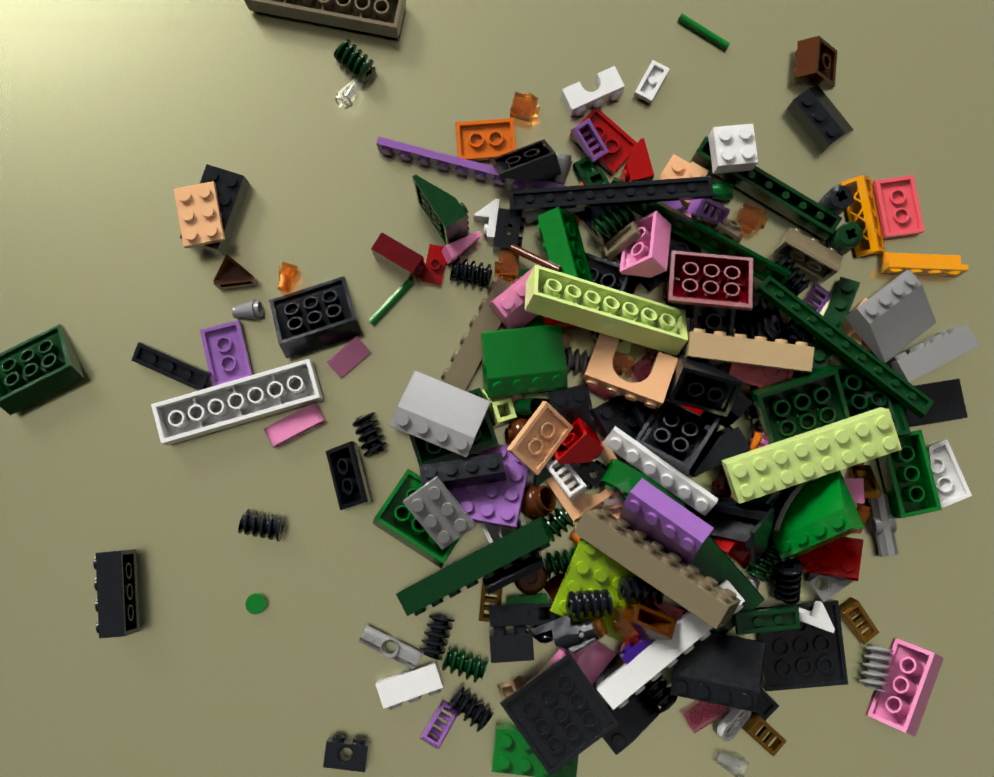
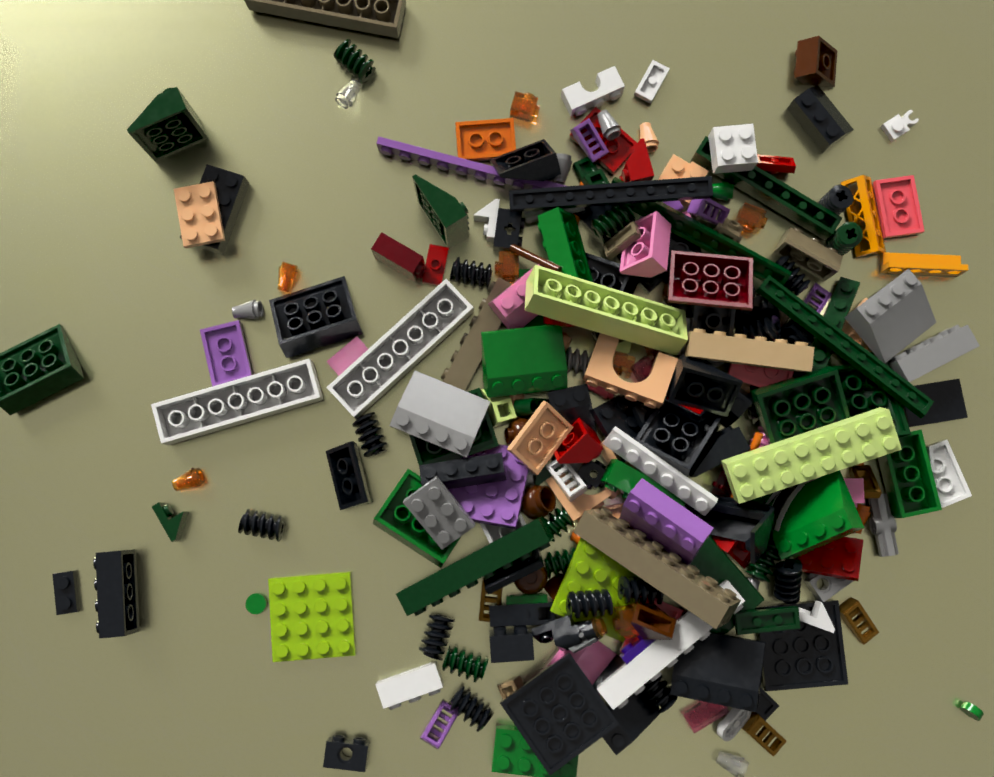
black plate [131,342,212,391] -> none
reddish brown slope [213,254,258,289] -> none
bright pink beam [264,403,325,448] -> none
light grey piece [359,625,422,669] -> none
green bar [368,278,414,326] -> none
bright pink slope [441,231,482,264] -> none
green bar [678,13,730,50] -> none
light grey piece [859,645,894,692] -> none
bright pink slope [867,638,944,737] -> none
none -> black plate [52,570,80,615]
none -> dark green slope [127,87,208,161]
none -> dark green slope [152,502,189,542]
none -> clear orange cone [172,468,205,491]
none -> lime plate [268,572,356,662]
none -> white brick [326,279,474,419]
none -> light grey cone [597,110,621,141]
none -> light nougat cone [639,122,659,153]
none -> red plate [756,154,796,174]
none -> white plate [880,110,919,142]
none -> green tile [960,701,984,721]

